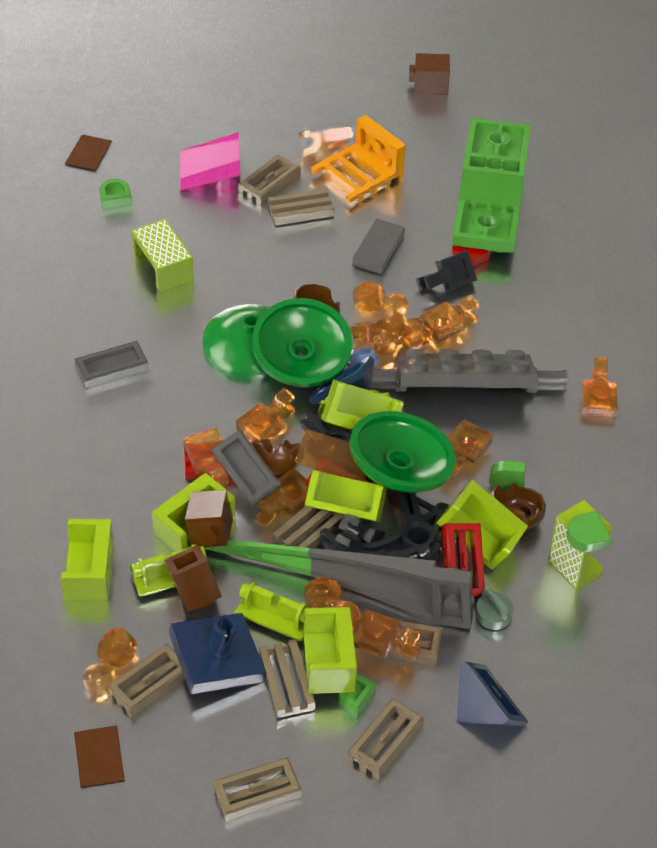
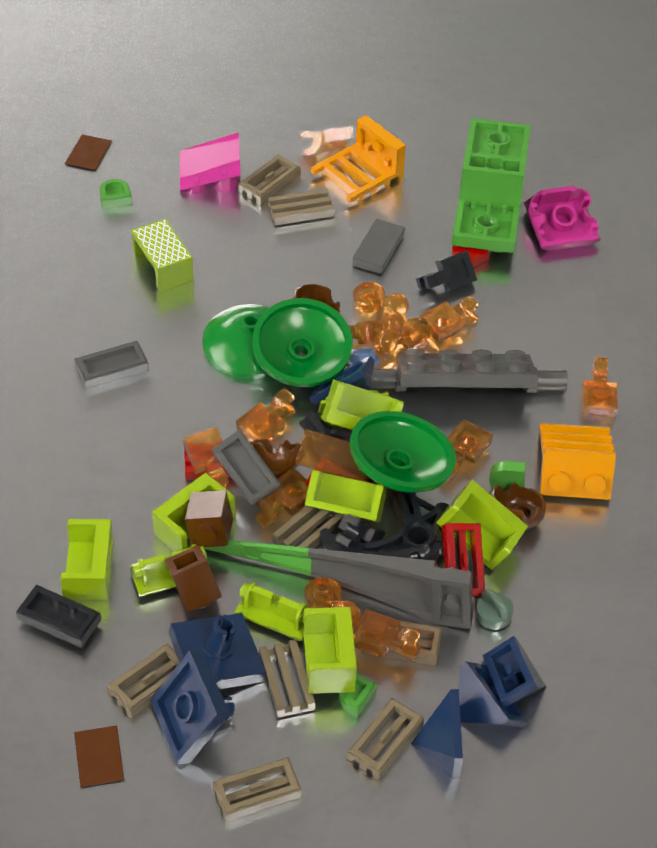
clear orange plate [82,628,137,695] -> none
reddish brown brick [409,53,450,95] -> none
lime panel [548,499,613,590] -> none
bright green tile [566,511,612,552] -> none
none -> black plate [16,584,101,648]
none -> dark blue tile [150,650,235,764]
none -> dark blue slope [411,689,463,779]
none -> dark blue slope [482,636,546,708]
none -> dark pink slope [524,186,601,251]
none -> light orange plate [539,423,616,500]

